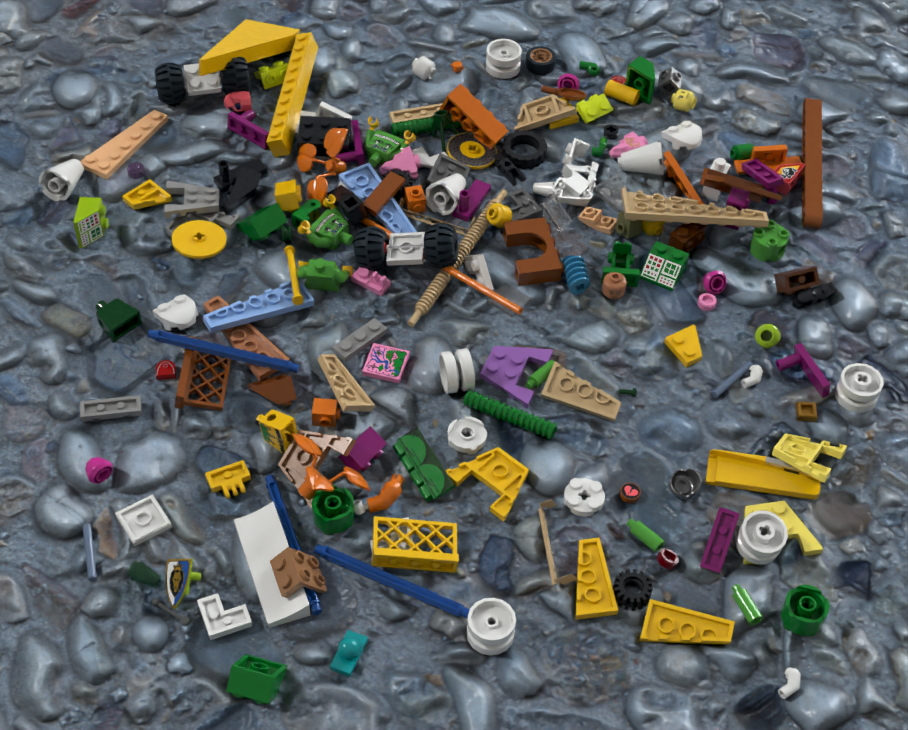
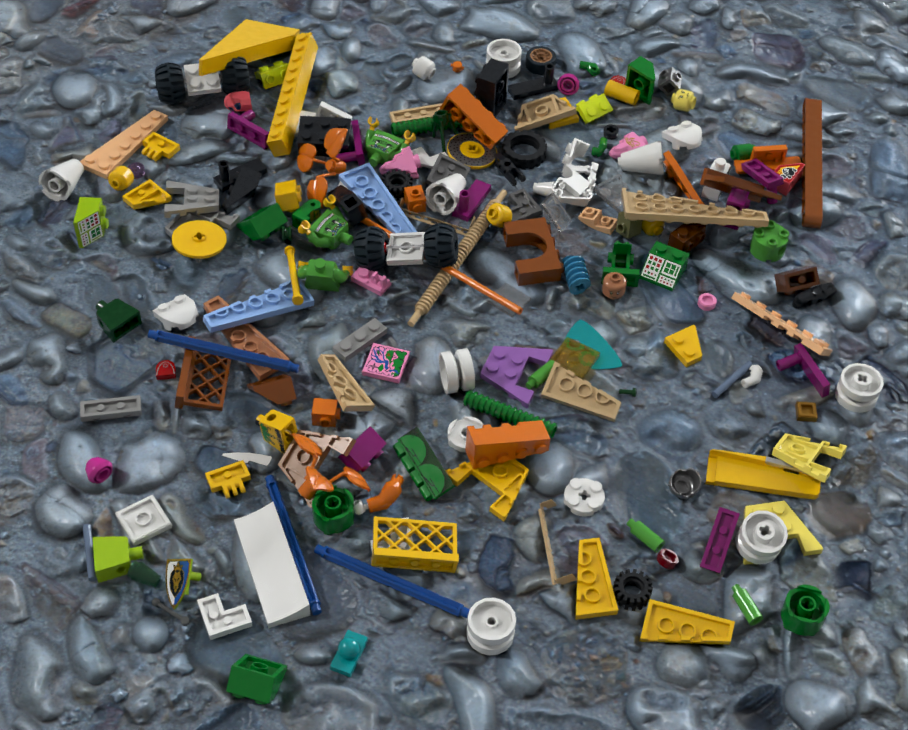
medium nougat bracket [270,547,327,598] -> none
dark orange tile [363,171,405,216] -> none
white plate [464,254,494,290] -> none
dark orange piece [541,86,587,101] -> none
tile [620,483,641,503] -> none
dark pink cone [703,270,727,295] -> none
lime head [755,324,781,348] -> none
white arm [778,667,801,699] -> none
none -> lime torso [93,536,144,583]
none -> yellow head [108,166,134,192]
none -> yellow hinge [141,131,180,161]
none -> white sticker [222,452,272,466]
none -> orange wedge [465,420,550,469]
none -> black brick [474,58,509,118]
none -> black piece [508,63,558,100]
none -> clear yellow tile [550,337,600,380]
none -> teal piece [564,319,622,369]
none -> light nougat wing [731,291,833,357]

